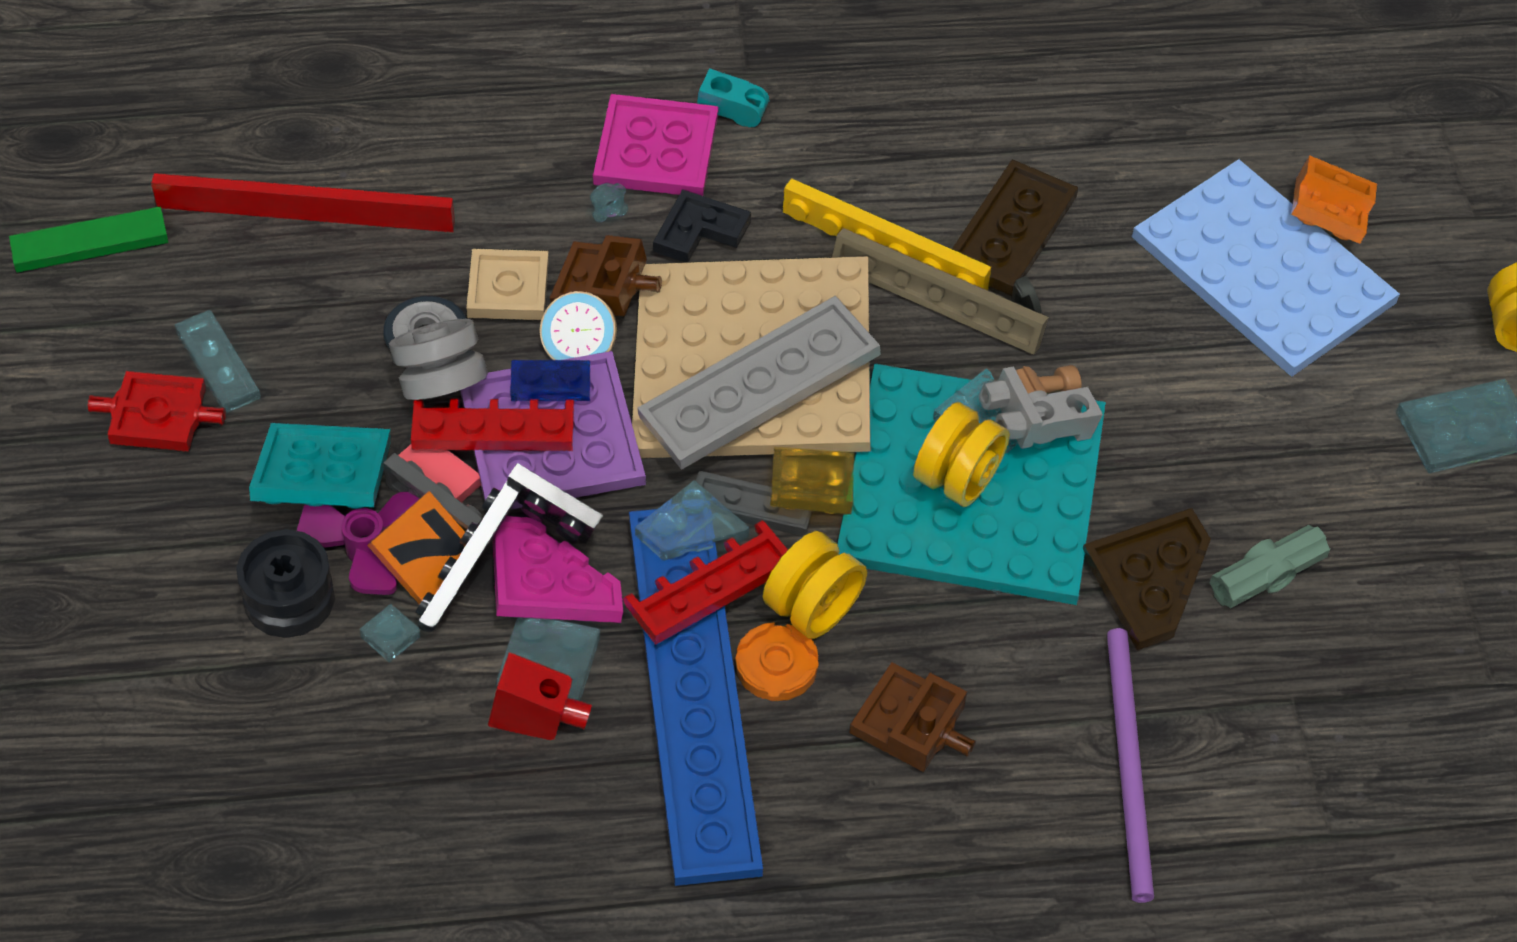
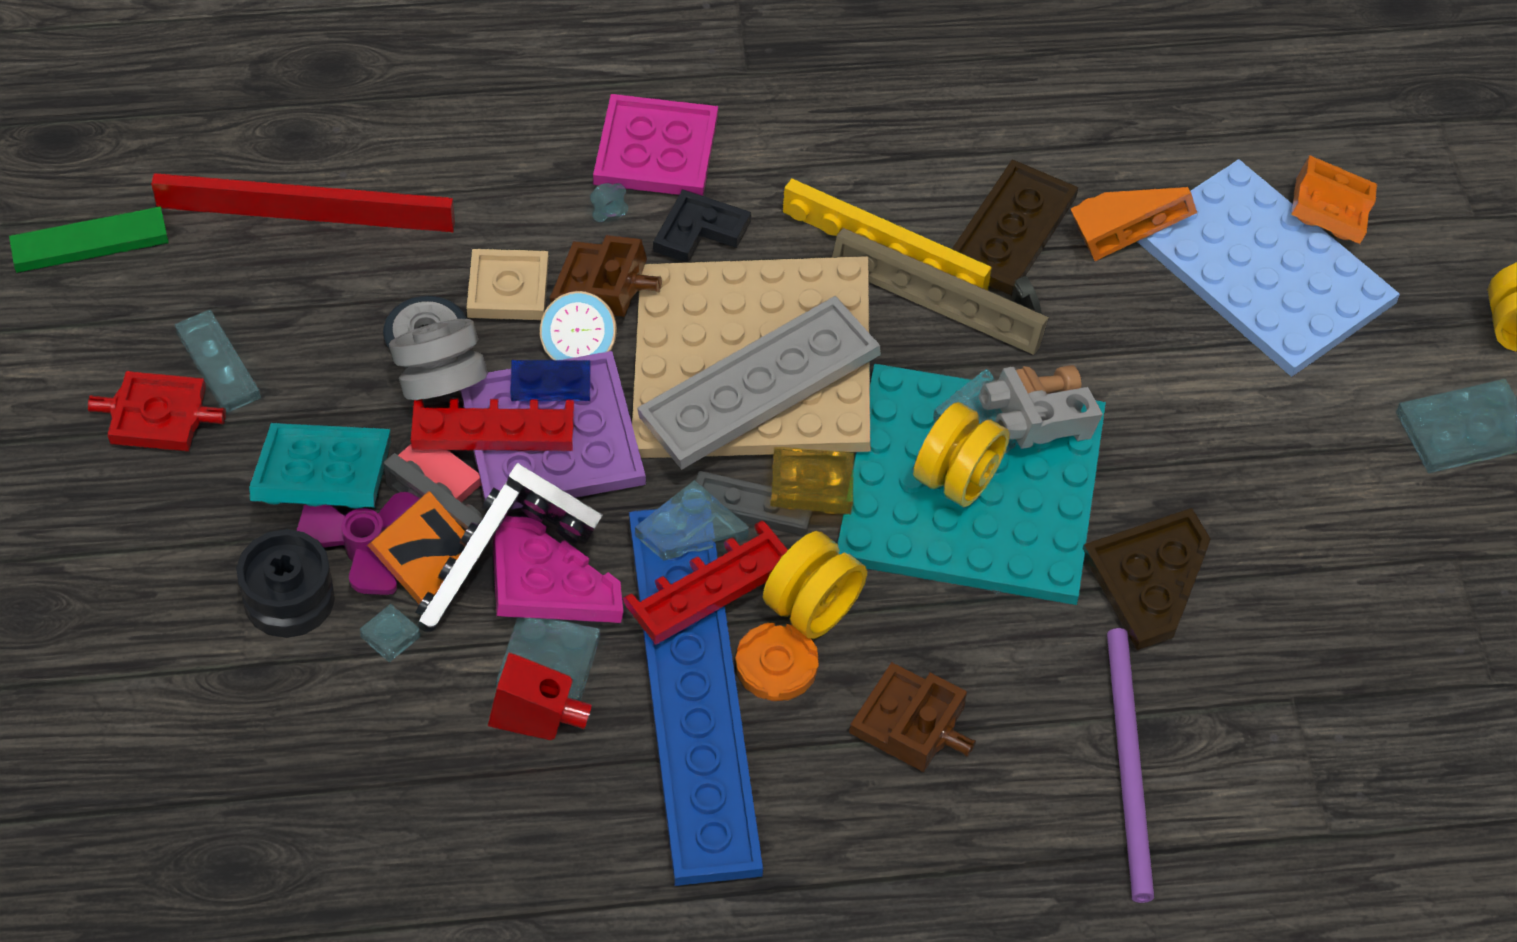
teal leg [697,68,770,128] -> none
sand green piece [1210,525,1330,608] -> none
none -> orange slope [1071,187,1197,261]

